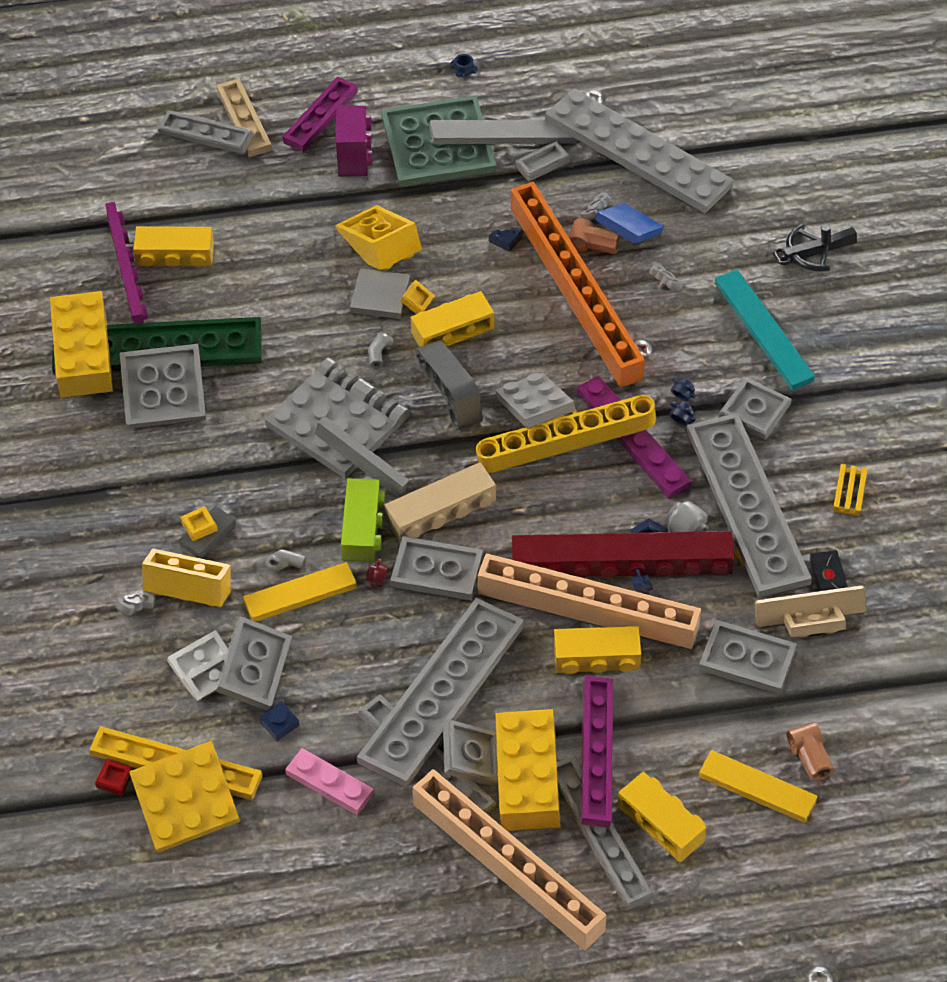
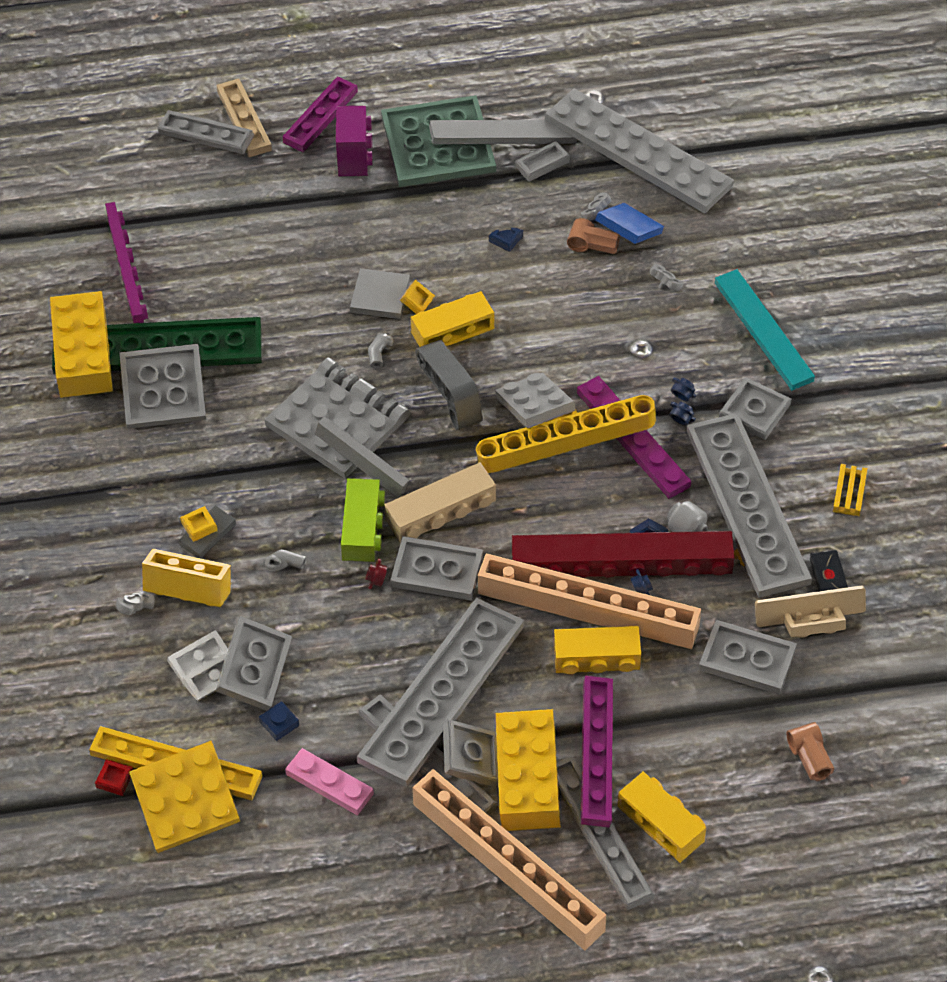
yellow brick [133,226,214,267] -> none
yellow tile [243,562,357,622] -> none
yellow slope [335,205,422,270] -> none
dark blue plate [450,54,478,77] -> none
orange brick [511,181,645,388] -> none
yellow tile [699,750,818,823] -> none
black piece [773,224,857,272] -> none

